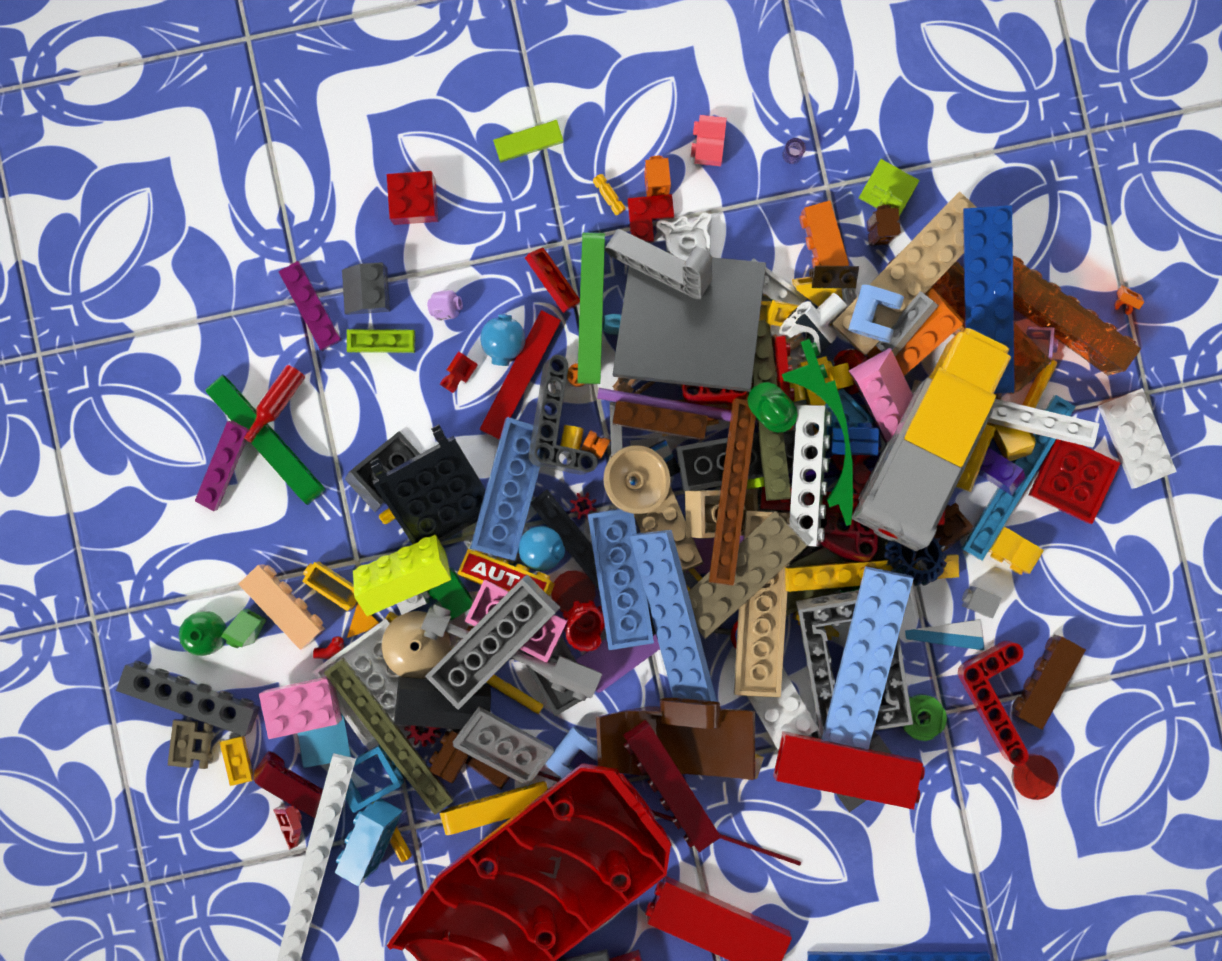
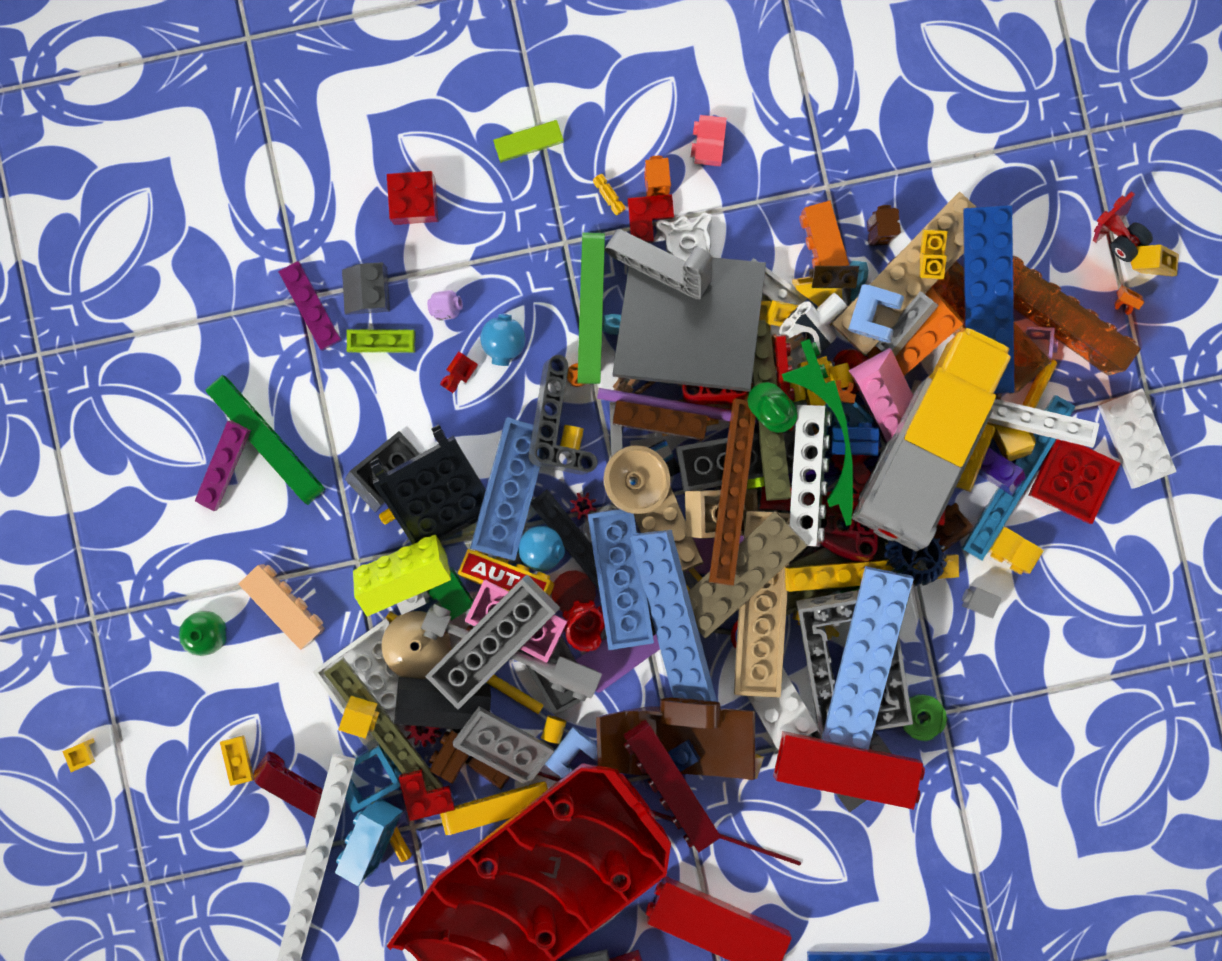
dark grey brick [116,661,260,736] -> none
dark tan plate [167,719,215,769] -> none
bright green slope [221,609,267,649] -> none
red piece [244,365,305,443] -> none
bright pink piece [259,677,342,739] -> none
red wing [273,805,302,850] -> none
medium azure slope [297,713,351,768] -> none
yellow window [302,561,357,611] -> none
red arm [313,636,344,659] -> none
light orange piece [347,603,379,638] -> none
red tile [479,310,561,440] -> none
red plate [525,247,580,313] -> none
orange wheel [581,430,611,460] -> none
clear purple beam [782,138,806,164] -> none
lime plate [858,159,920,216] -> none
dark azure sticker [905,620,985,651] -> none
red beam [957,641,1029,766] -> none
clear red tile [1011,754,1059,800] -> none
reddish brown brick [1012,634,1086,730] -> none
none -> yellow panel [62,738,96,772]
none -> yellow brick [338,696,379,739]
none -> red plate [399,770,455,821]
none -> yellow beam [541,715,567,744]
none -> dark blue plate [668,739,700,772]
none -> orange tile [835,380,856,404]
none -> medium azure piece [849,261,869,301]
none -> yellow slope [920,229,948,279]
none -> plate [1092,191,1153,262]
none -> yellow slope [1130,245,1179,276]

